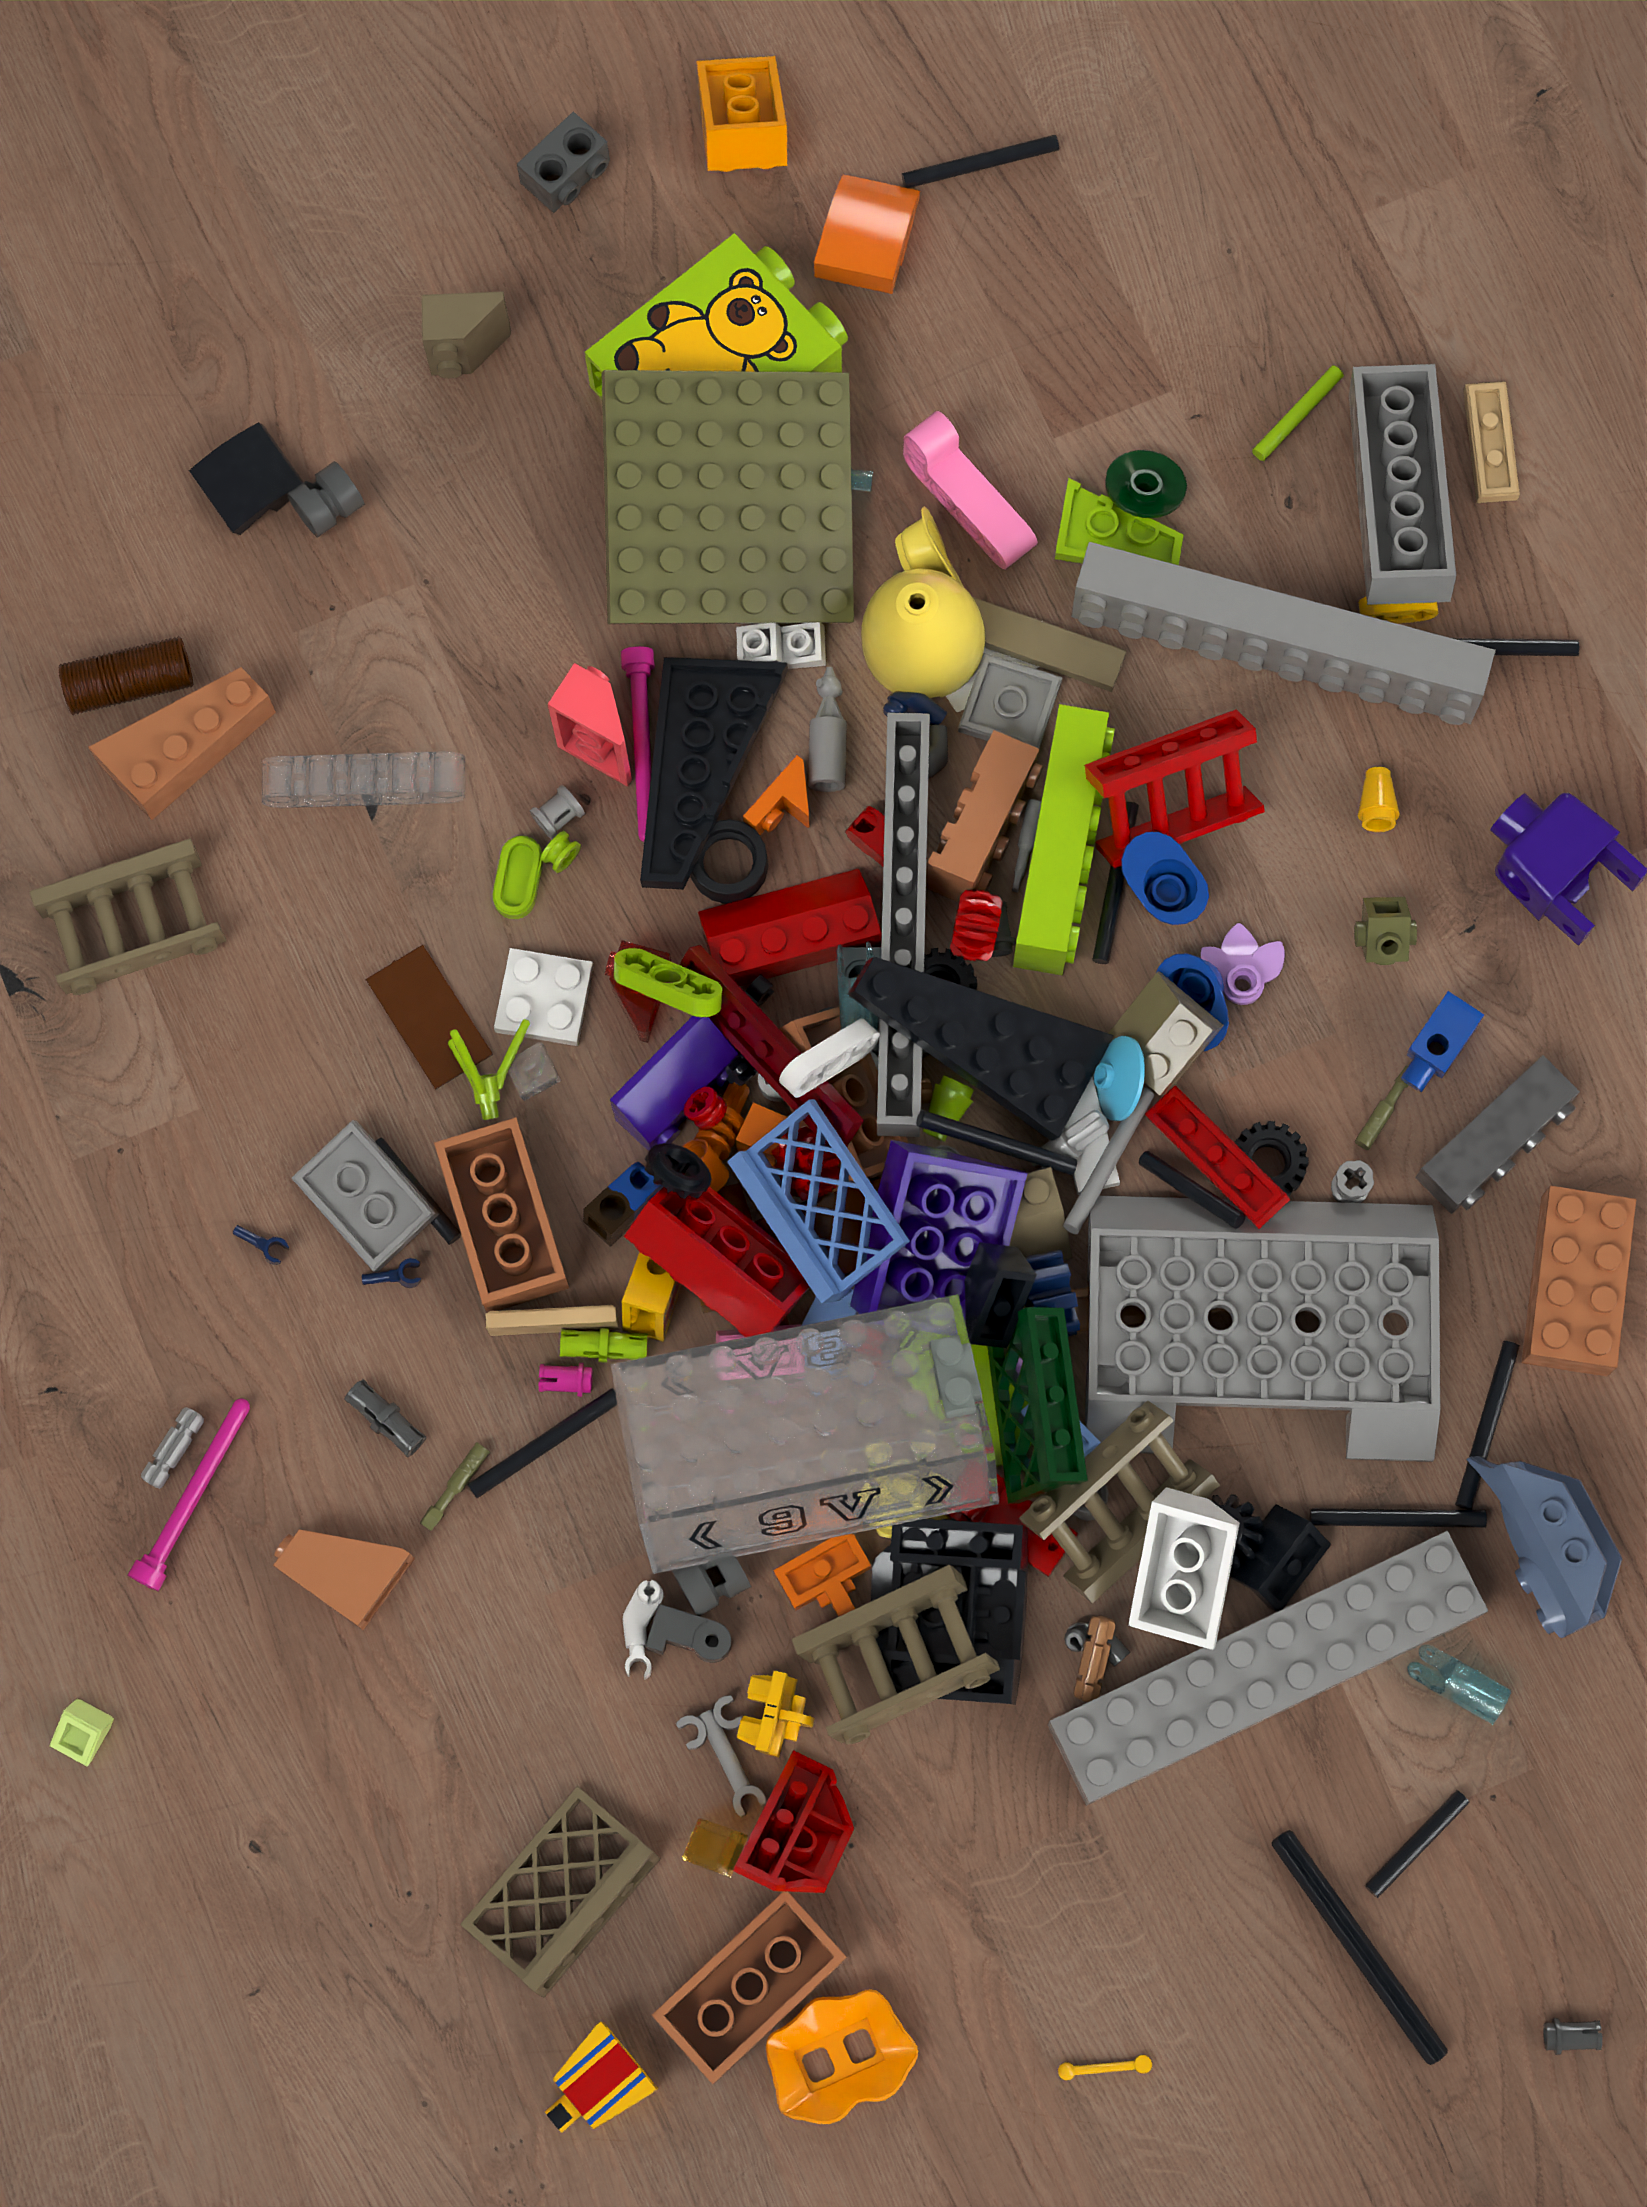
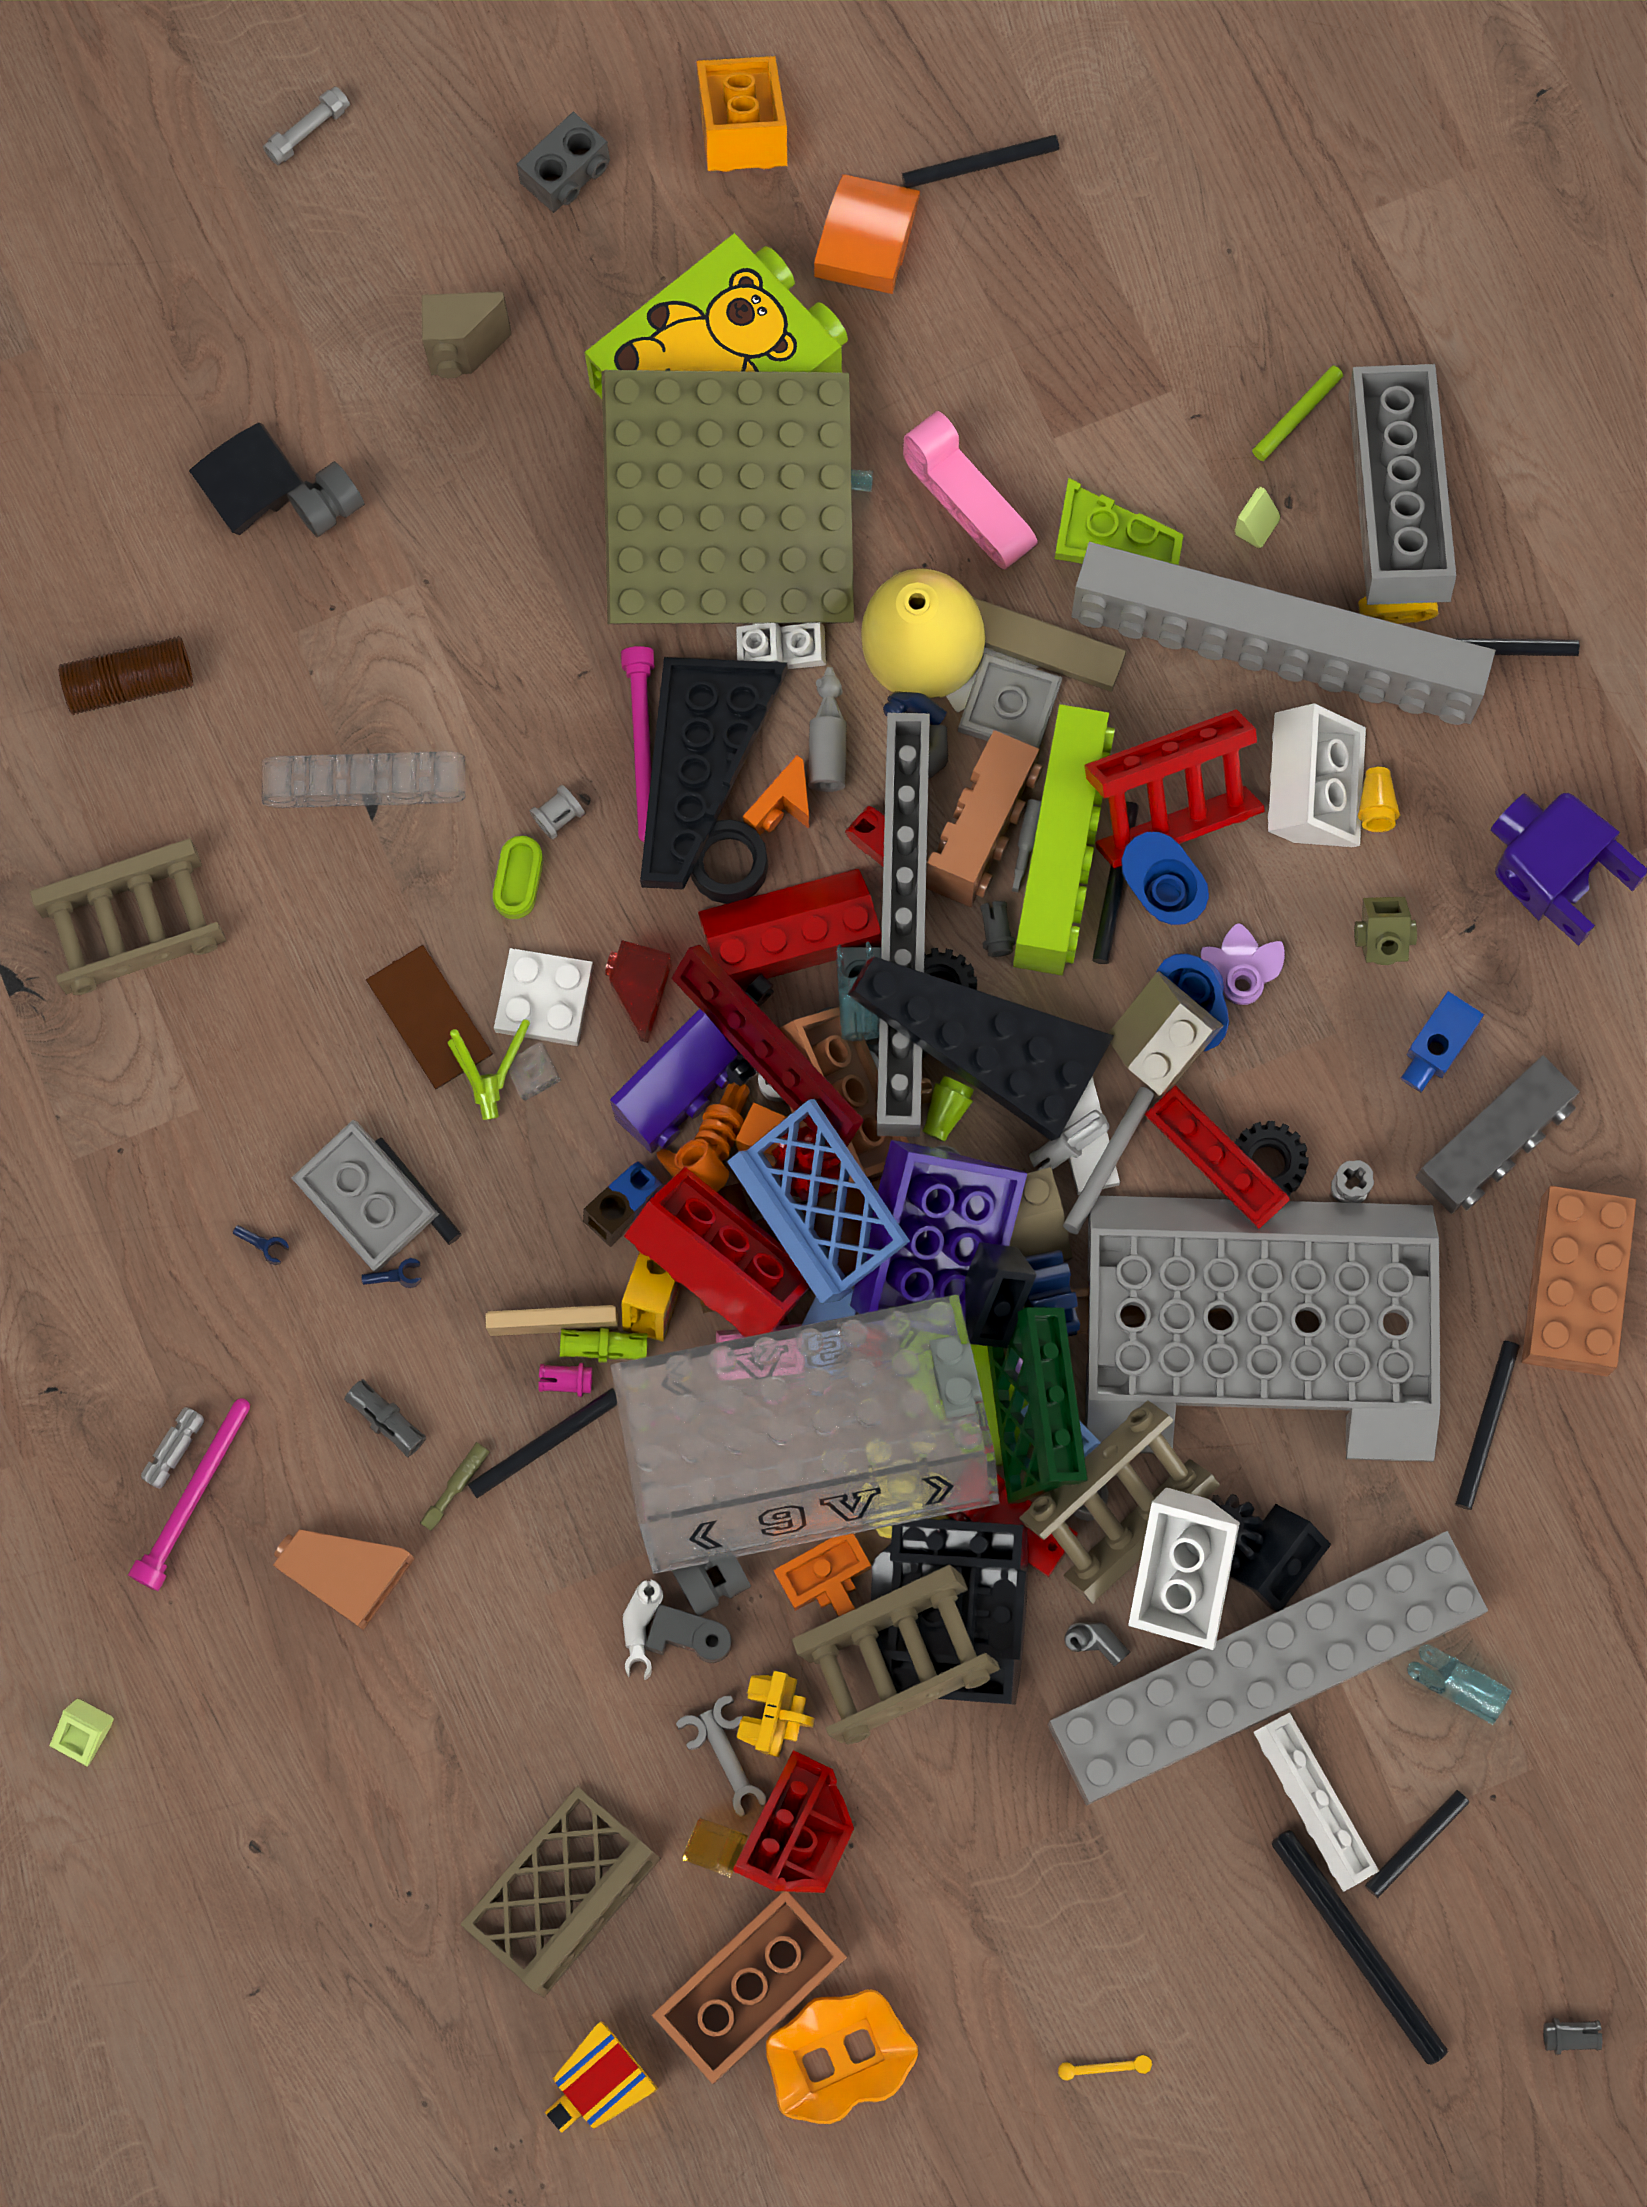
nougat wedge [88,667,276,820] -> none
nougat brick [434,1117,569,1313] -> none
lime bush [541,831,581,873] -> none
coral slope [548,663,632,787] -> none
lime beam [614,948,722,1017] -> none
black gear [645,1143,712,1199] -> none
red bush [684,1087,727,1130] -> none
white beam [779,1019,880,1098] -> none
light yellow piece [895,506,964,587] -> none
black bar [916,1110,1077,1175] -> none
red gear [950,889,1003,962] -> none
medium nougat axle [1073,1616,1116,1702] -> none
medium azure dish [1094,1036,1145,1121] -> none
dark green dish [1105,450,1187,518] -> none
black bar [1139,1151,1245,1229] -> none
black bar [1310,1508,1487,1528] -> none
olive piece [1355,1066,1409,1150] -> none
tan tile [1463,381,1520,503] -> none
sand blue slope [1466,1456,1623,1638] -> none
none -> light grey bar [263,86,350,165]
none -> yellowish green slope [1235,487,1280,548]
none -> white plate [1254,1713,1379,1892]
none -> white slope [1268,703,1366,847]

